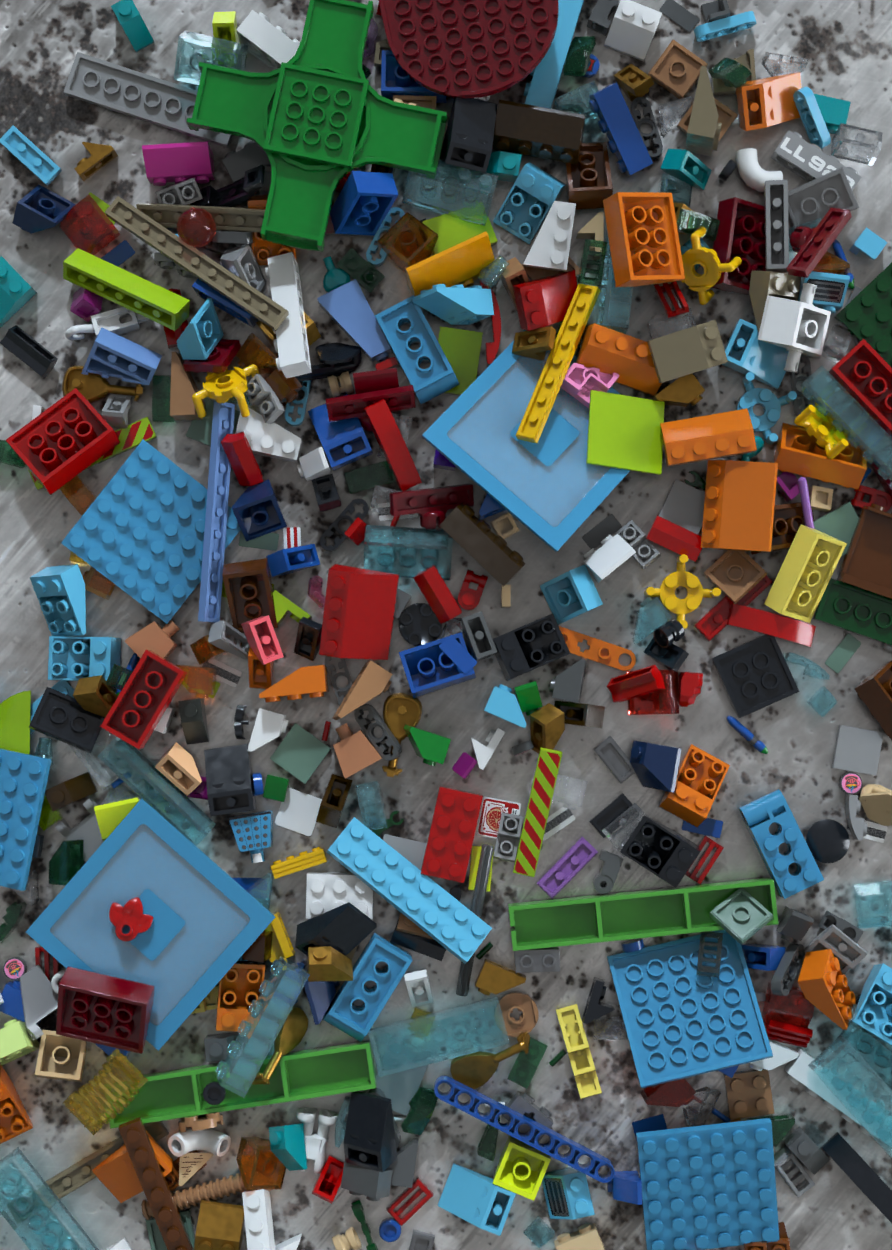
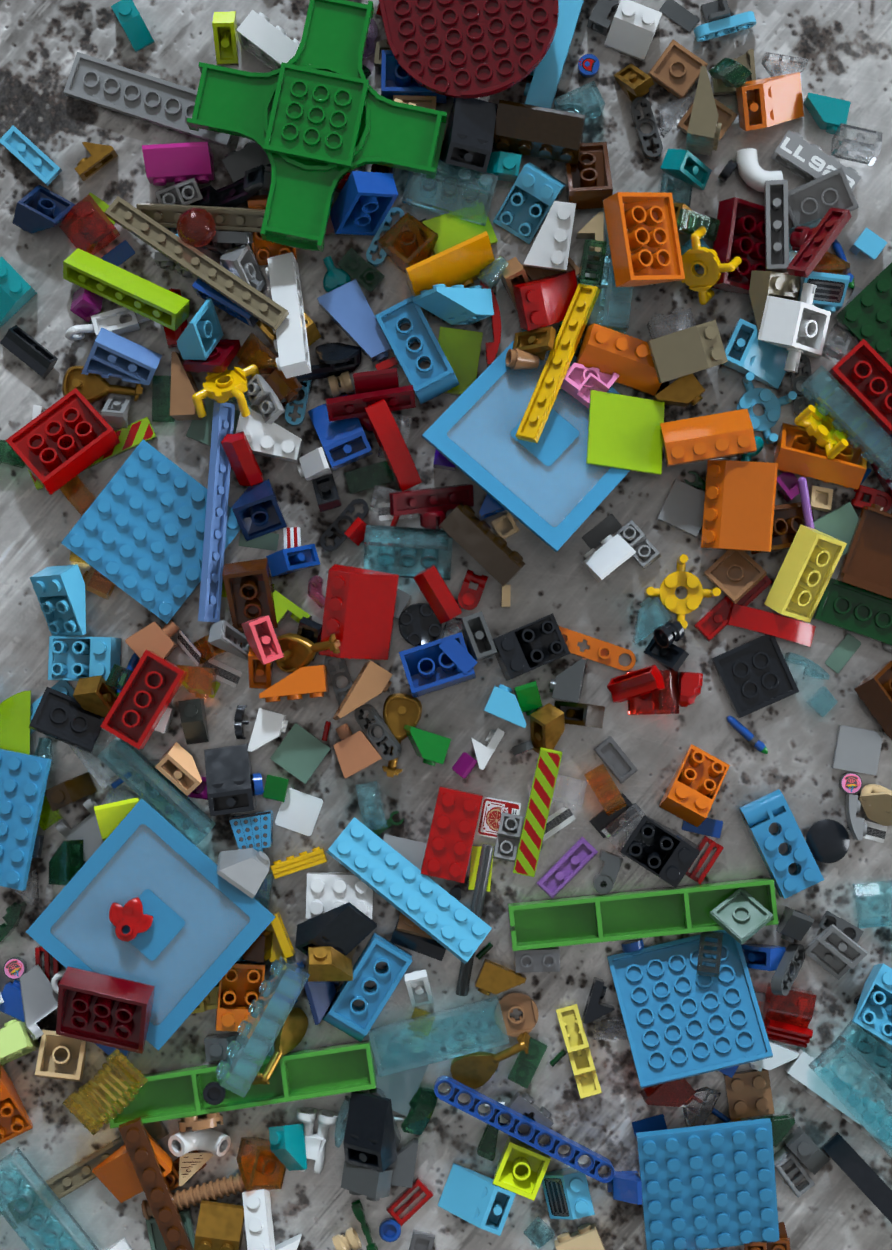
clear light blue brick [174,30,248,85] -> none
red slope [312,1155,344,1204] -> none
dark brown slope [316,774,353,828] -> none
medium azure slope [540,565,603,625] -> none
clear green slope [564,36,596,77] -> none
blue brick [589,82,653,176] -> none
dark blue slope [630,741,682,793] -> none
red piece [646,515,702,562] -> none
red tile [654,281,689,318] -> none
medium azure beam [793,86,831,149] -> none
orange slope [798,949,856,1030] -> none
none -> sticker [177,630,201,666]
none -> light grey slope [217,848,270,899]
none -> pearl gold piece [275,633,340,673]
none -> medium nougat cone [505,348,540,370]
none -> clear orange brick [584,764,627,816]

